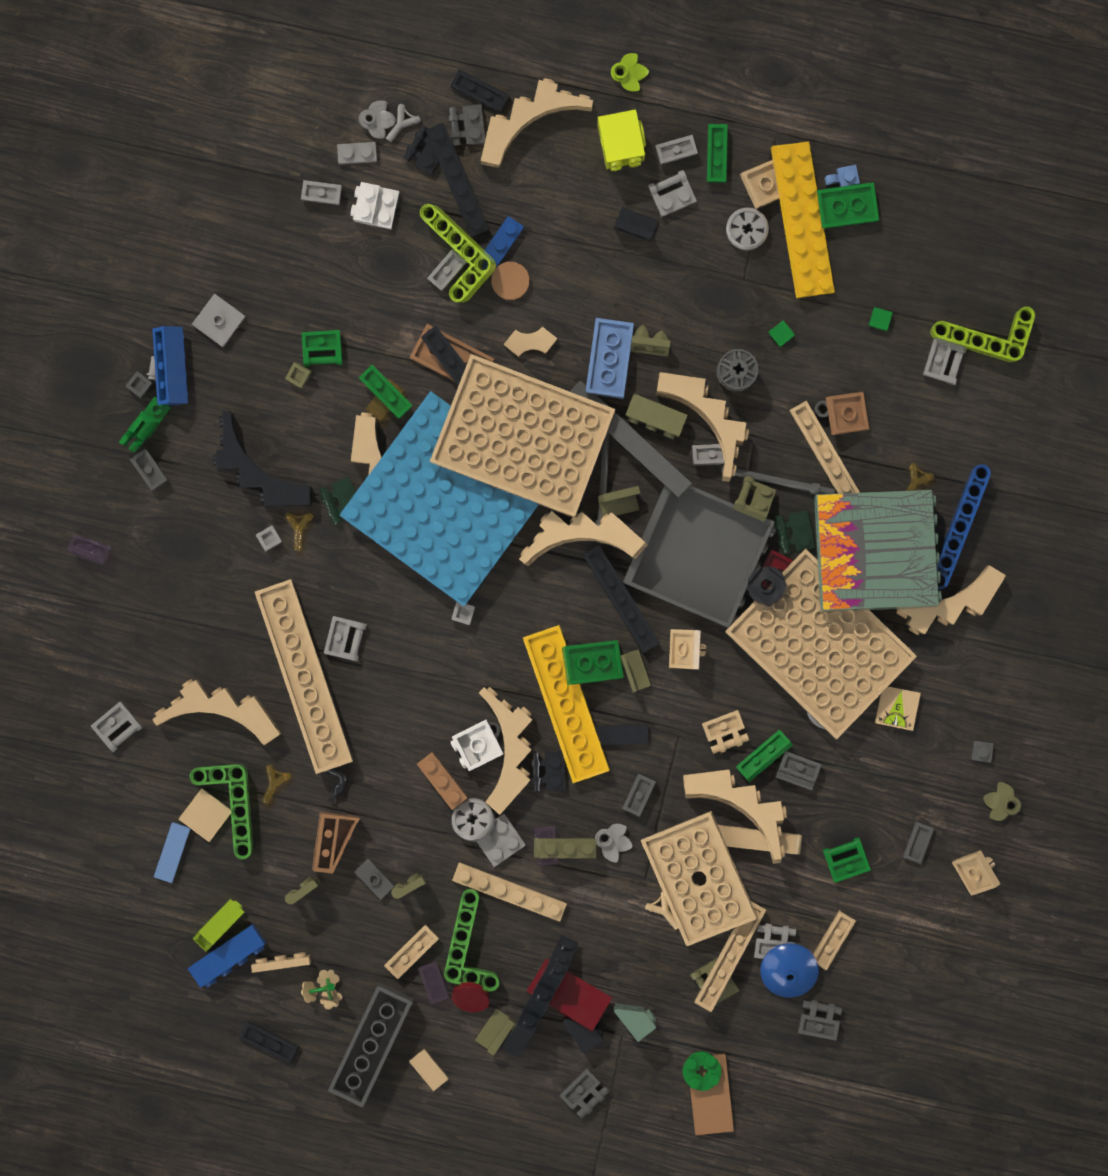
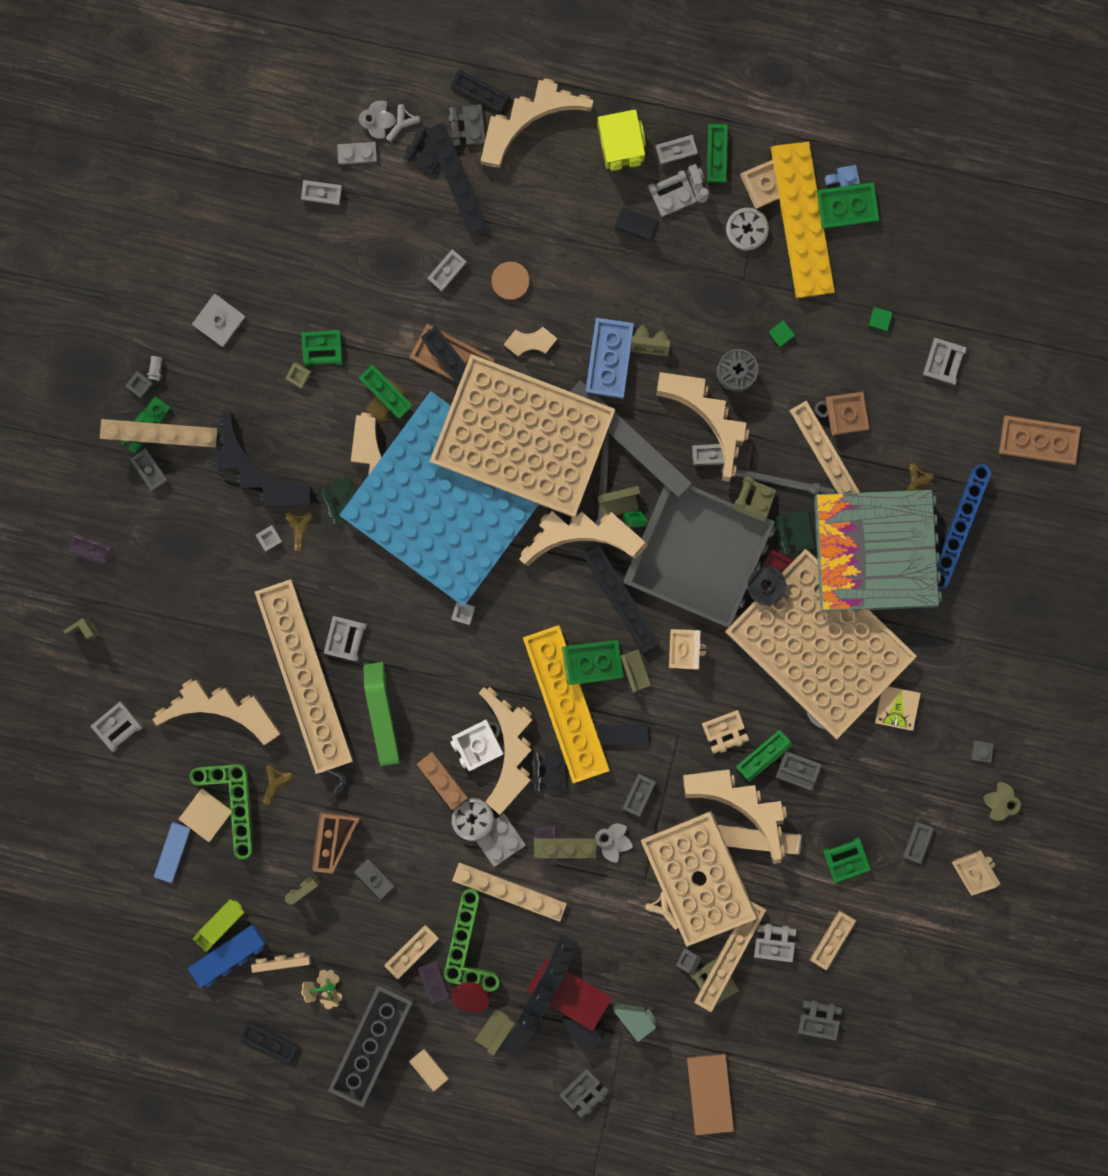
blue brick [152,326,188,405] -> none
white plate [350,182,400,230] -> none
olive plate [391,873,427,899] -> none
lime beam [420,204,496,303] -> none
blue plate [482,216,524,275] -> none
lime plate [611,53,649,92] -> none
olive brick [625,394,687,439] -> none
green plate [682,1051,721,1091] -> none
blue dish [760,943,818,997] -> none
tan arch [896,565,1006,635] -> none
lime beam [930,307,1035,363] -> none
none -> olive panel [63,618,100,639]
none -> tan plate [100,419,217,447]
none -> bright green beam [364,662,400,767]
none -> green tile [622,511,648,528]
none -> dark grey plate [676,948,702,975]
none -> light grey plate [687,164,709,203]
none -> medium nougat tile [998,415,1081,465]

